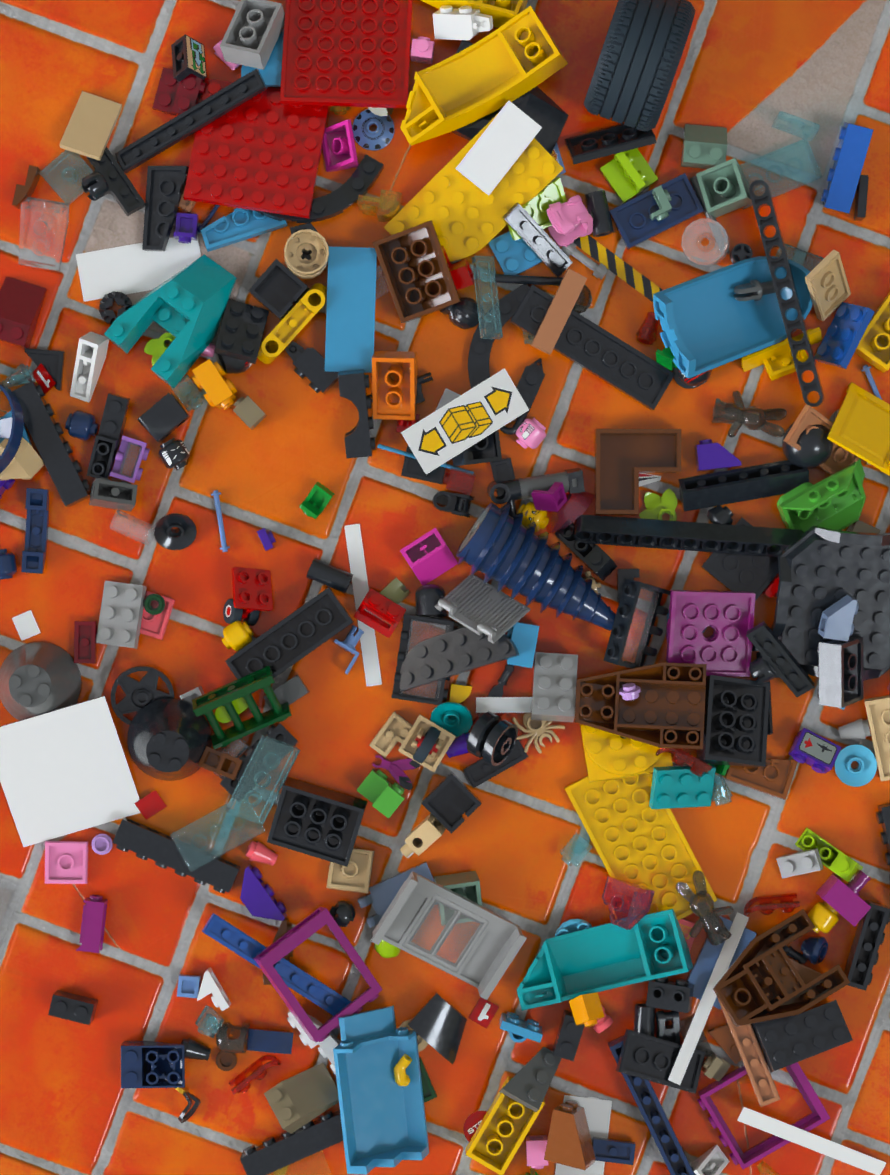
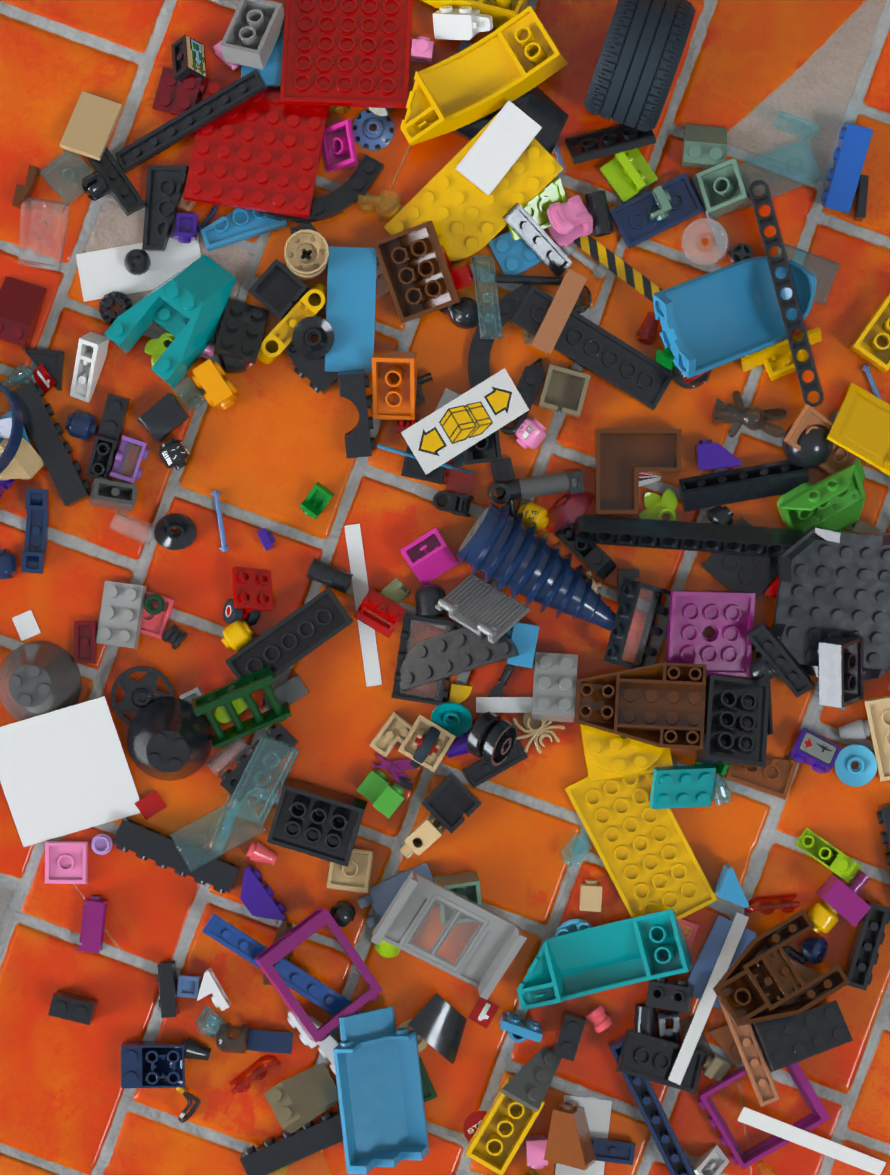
reddish brown slope [198,746,243,780] -> none
reddish brown tile [216,1049,238,1071] -> none
dark tan brick [233,396,267,430] -> none
medium blue bracket [333,625,364,675] -> none
yellow arm [393,1054,412,1086] -> none
magenta panel [531,482,567,512] -> none
light orange brick [569,992,605,1027] -> none
clear pink slope [602,877,655,930] -> none
lavender plate [619,683,641,700] -> none
clear red piece [656,748,712,777] -> none
clear smoke animal [676,870,734,946] -> none
dark grey arm [734,280,776,301] -> none
light grey plate [776,848,823,879] -> none
tan tile [805,249,851,322] -> none
blue plate [814,302,875,369] -> none
sand blue slope [818,594,859,642] -> none
none -> black piece [124,249,151,275]
none -> black piece [157,961,180,1018]
none -> black wheel [162,624,188,650]
none -> black dish [292,316,335,359]
none -> dark tan piece [538,364,591,418]
none -> tan brick [579,879,602,912]
none -> dark azure slope [713,862,749,908]

